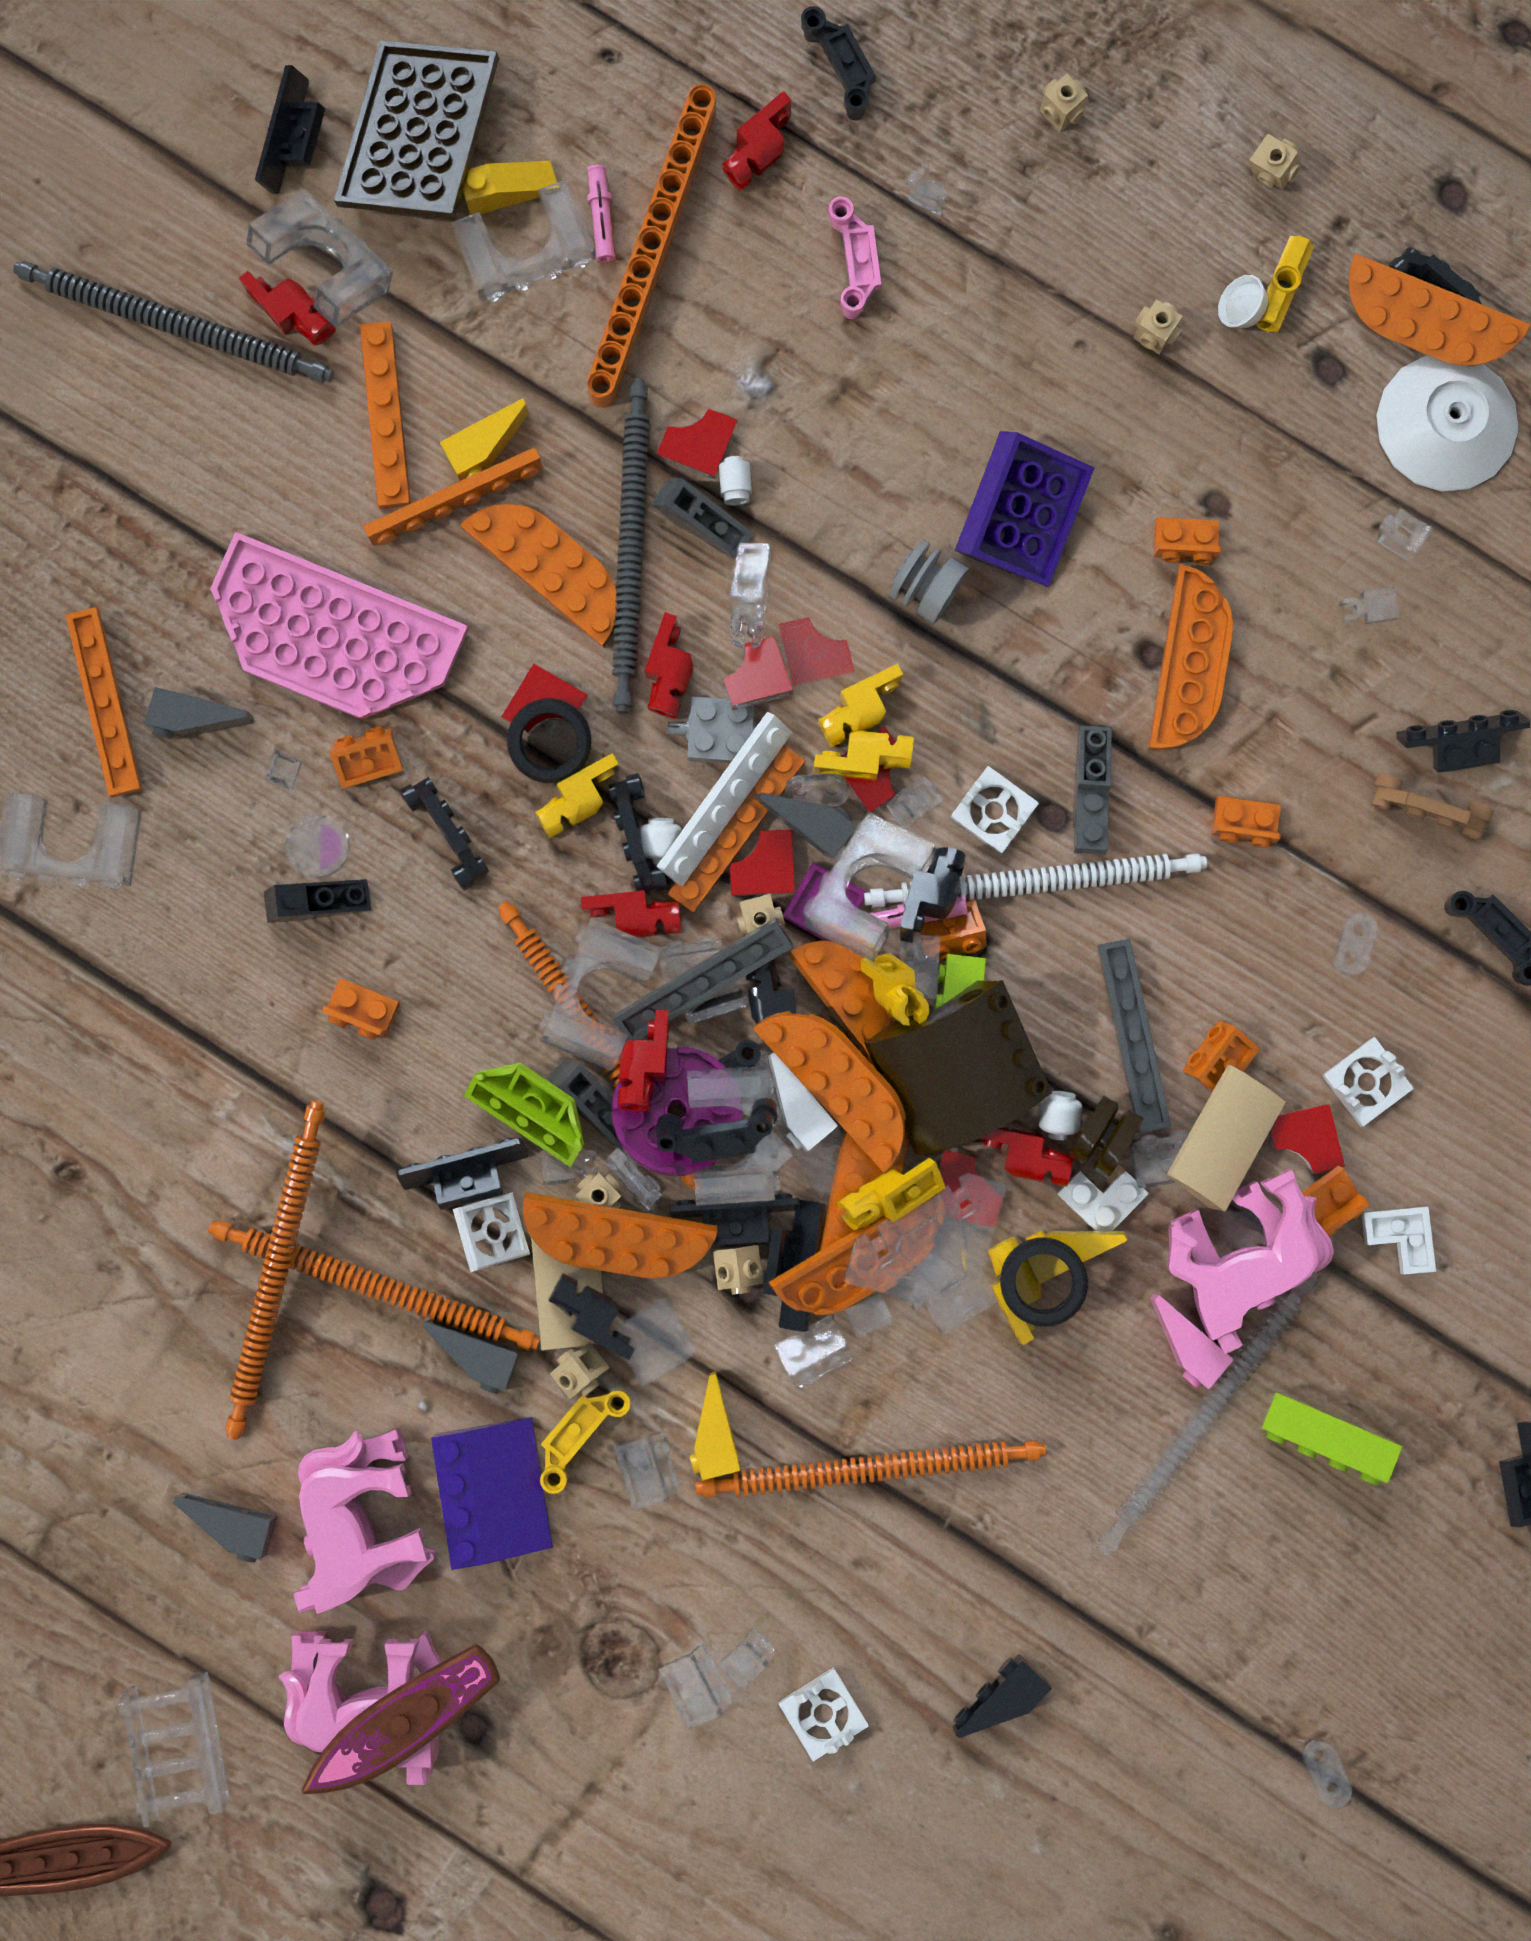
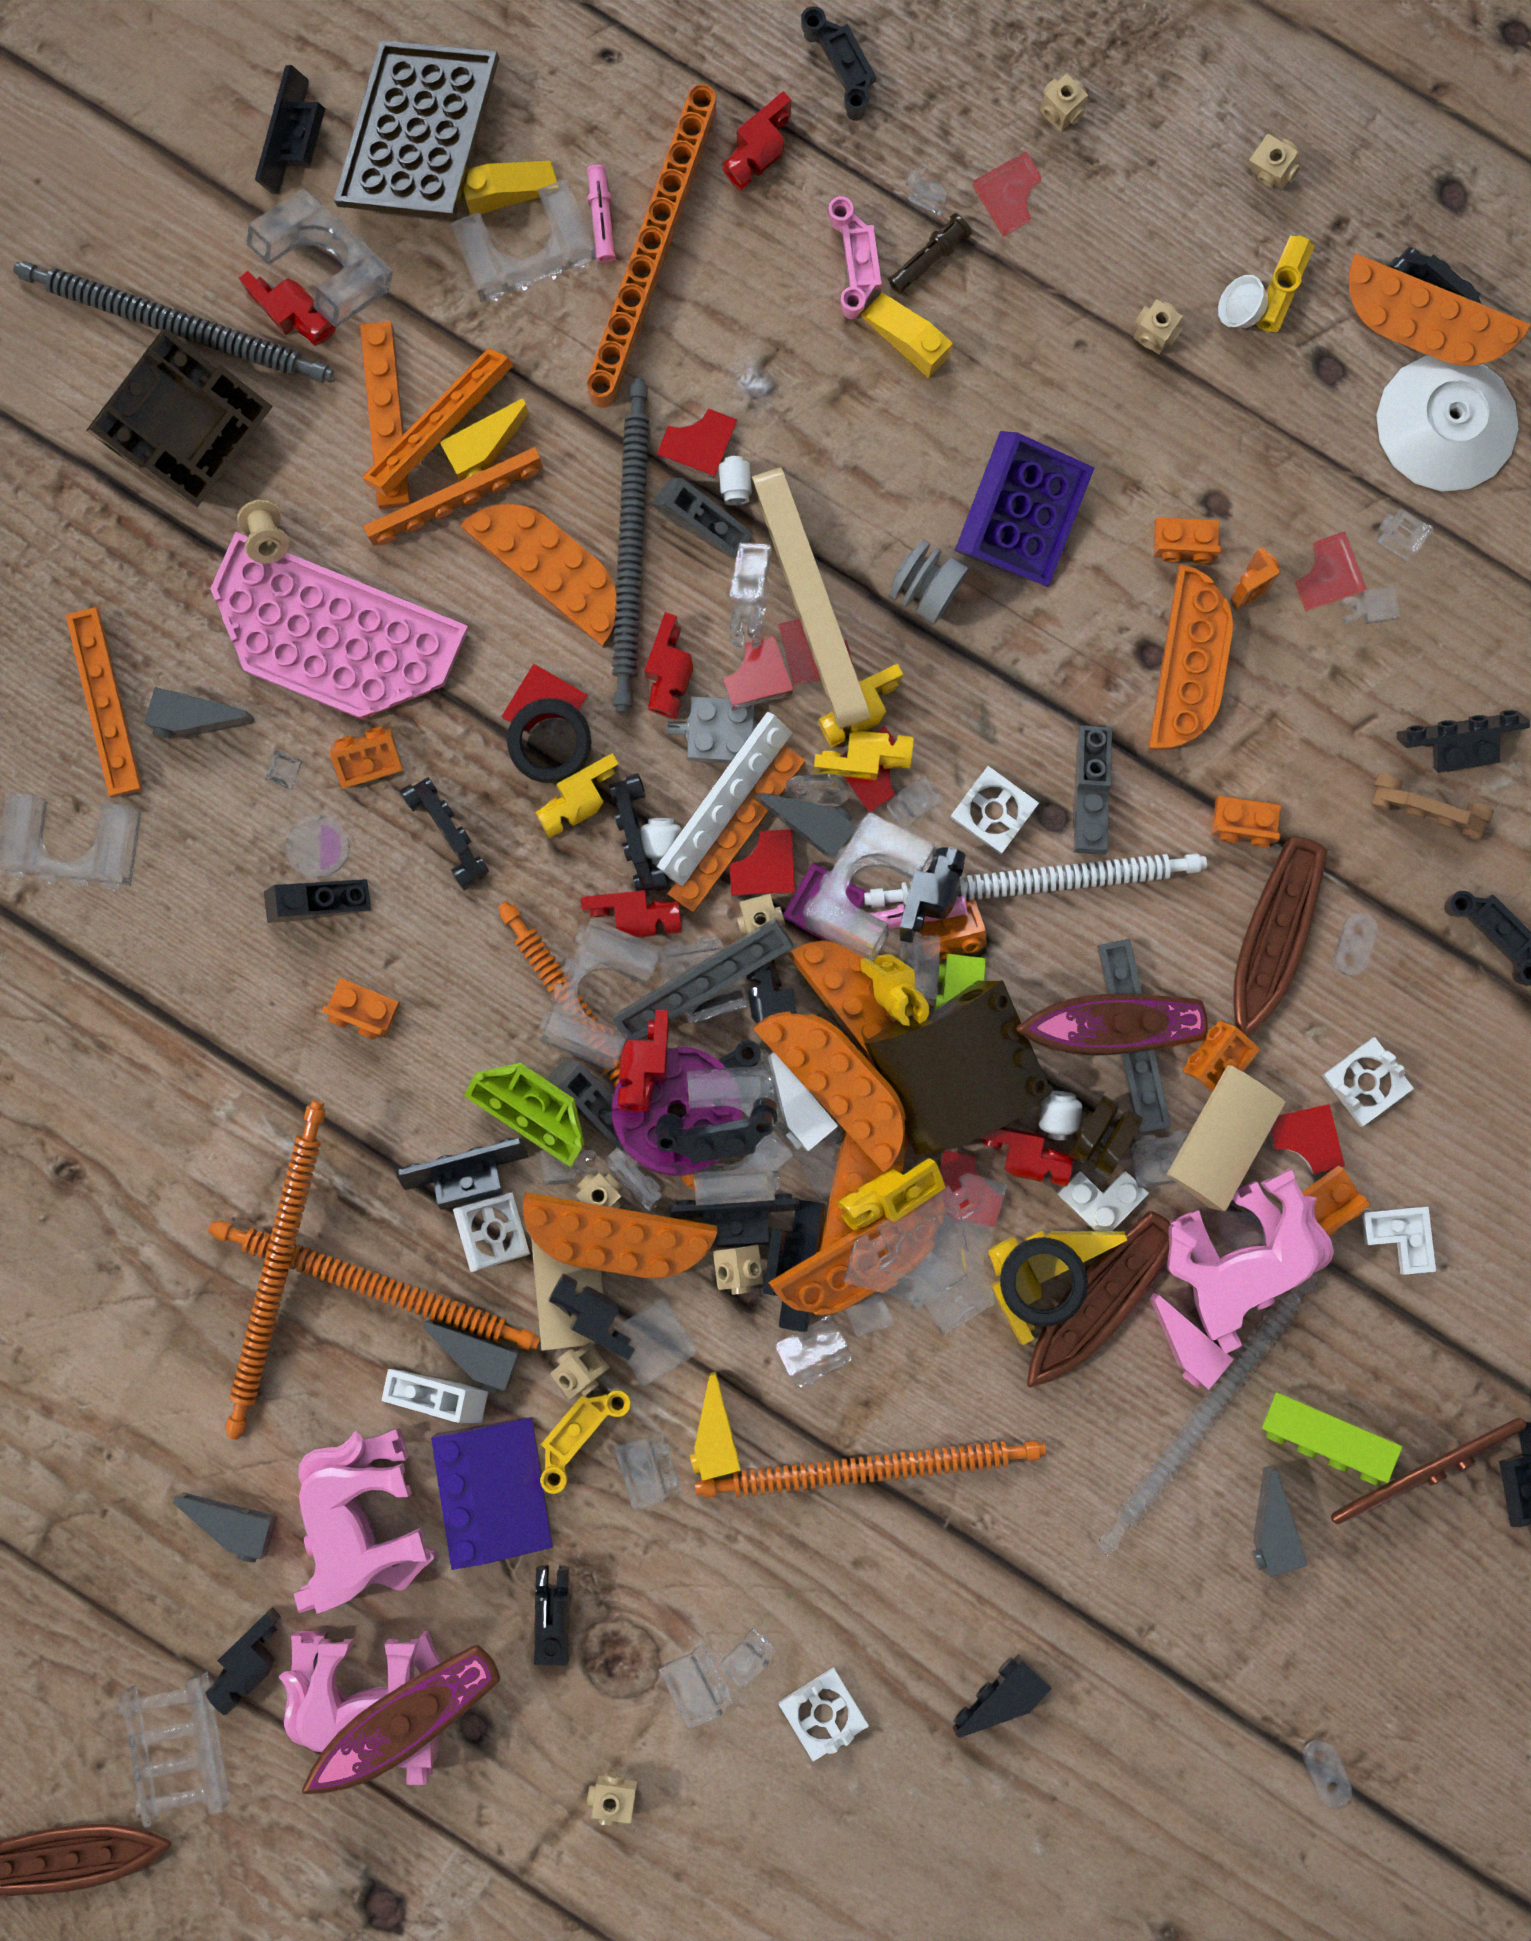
none -> dark brown slope [86,329,273,507]
none -> black plate [205,1607,281,1715]
none -> tan hose [237,500,290,564]
none -> orange plate [362,348,513,496]
none -> white slope [381,1369,488,1423]
none -> black plate [534,1565,571,1666]
none -> tan brick [587,1772,637,1826]
none -> tan beam [751,467,870,729]
none -> yellow slope [861,293,953,378]
none -> dark brown pin [888,213,972,295]
none -> clear tile [972,152,1042,237]
none -> copper piece [1016,994,1208,1056]
none -> copper piece [1027,1211,1171,1388]
none -> orange bracket [1230,547,1281,611]
none -> copper piece [1233,836,1327,1037]
none -> dark grey slope [1252,1466,1308,1577]
none -> clear tile [1295,531,1367,612]
none -> copper piece [1331,1418,1526,1524]

